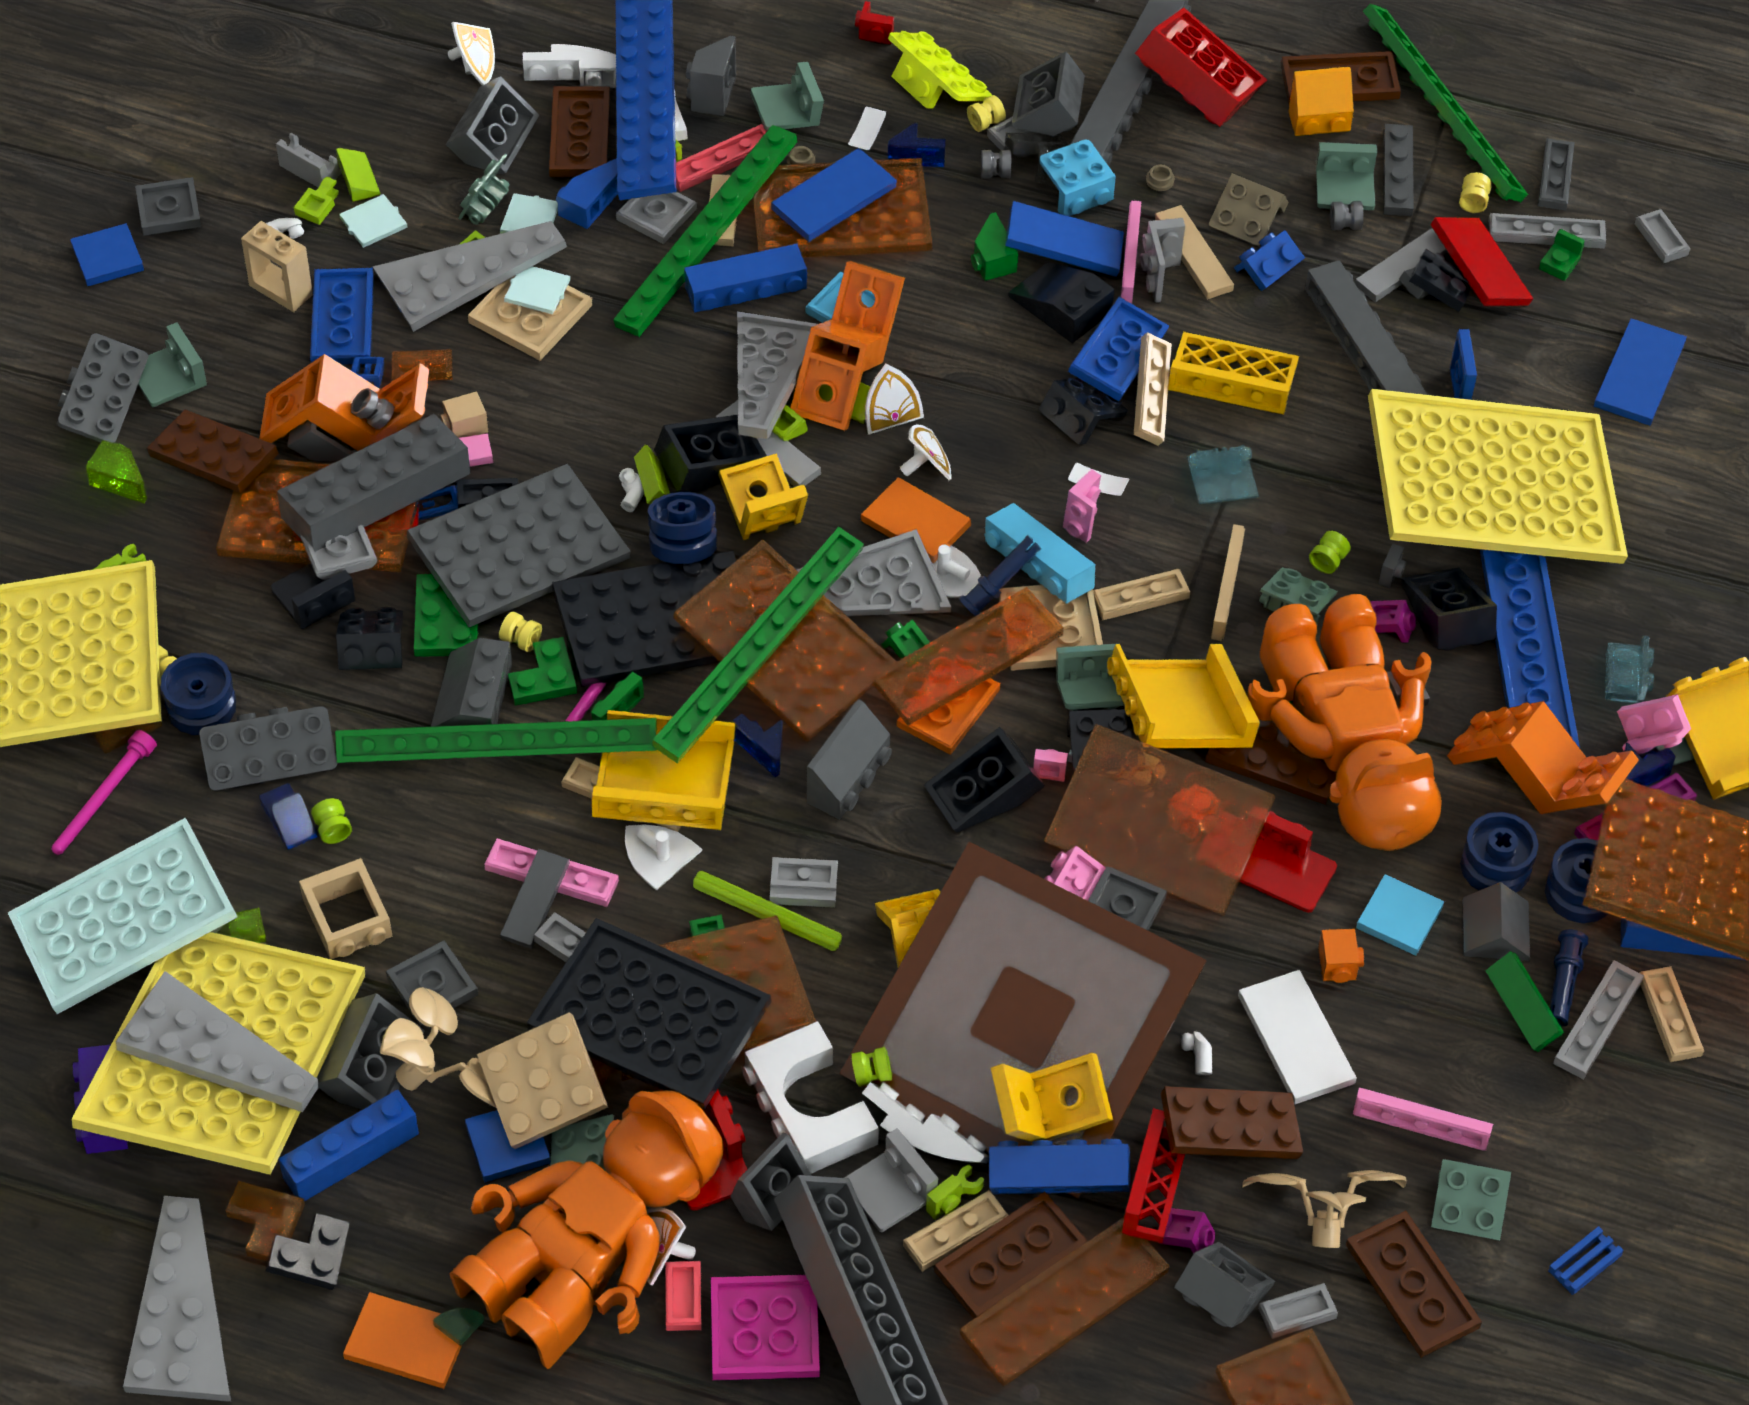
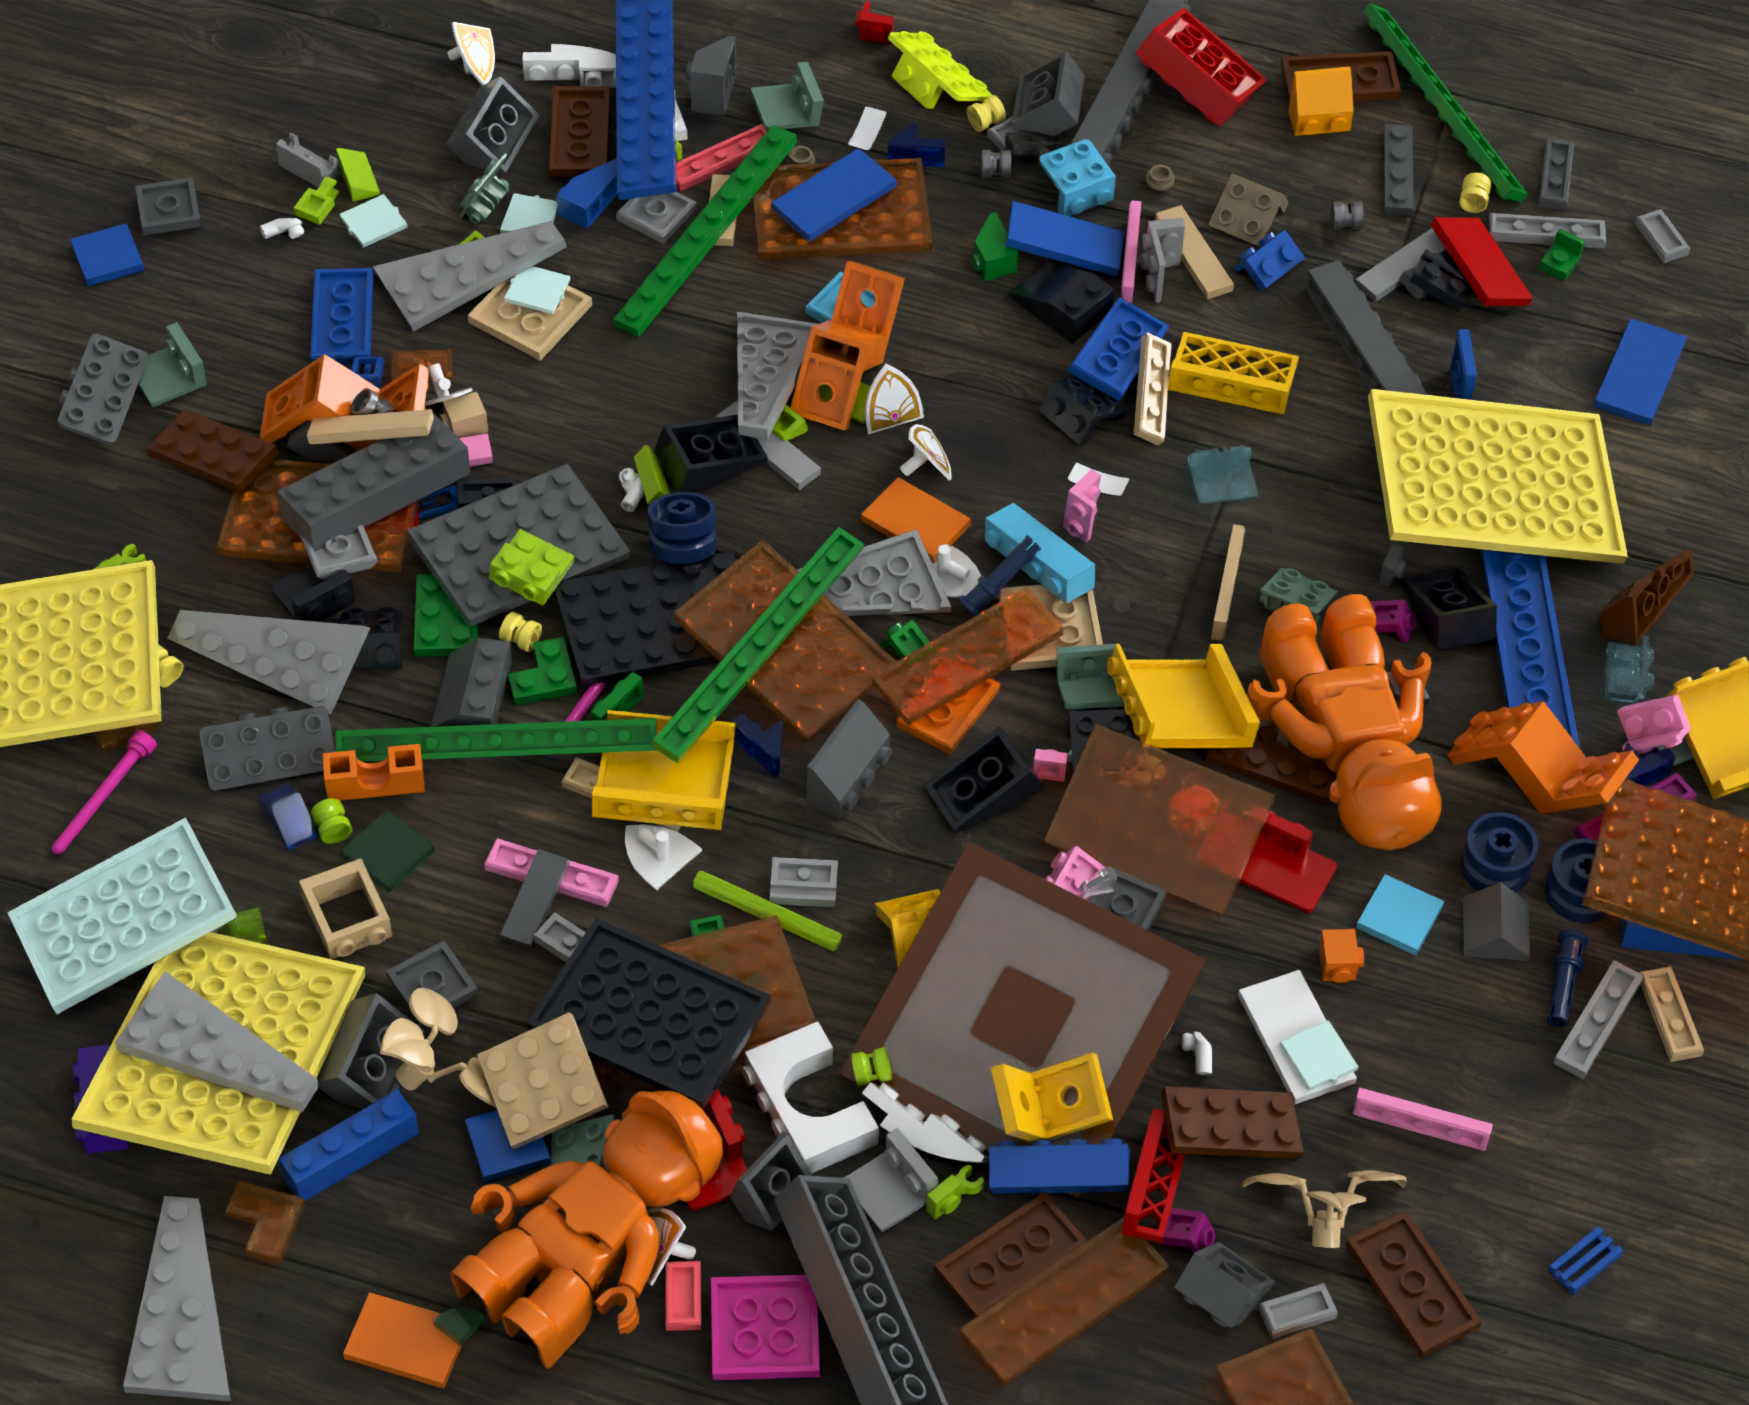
clear neon green slope [85,440,147,503] -> none
dark blue wheel [161,653,236,735] -> none
tan window [241,221,313,312] -> none
plate [265,1213,350,1290] -> none
blue brick [684,244,807,313] -> none
yellow bracket [718,453,808,540] -> none
tan tile [903,1190,1008,1272] -> none
tan tile [1093,569,1190,621] -> none
lime wheel [1309,531,1351,574] -> none
sand green bracket [1316,142,1377,210] -> none
sand green hinge [1431,1159,1511,1241] -> none
green tile [1485,951,1564,1052] -> none
none -> light grey wing [167,610,370,714]
none -> tan tile [307,409,434,445]
none -> orange arch [323,744,425,801]
none -> clear green tile [341,810,435,893]
none -> white shield [424,363,473,406]
none -> lime plate [488,529,574,606]
none -> clear tile [1079,867,1117,898]
none -> light aqua piece [1280,1021,1358,1091]
none -> reddish brown wedge [1599,549,1694,646]

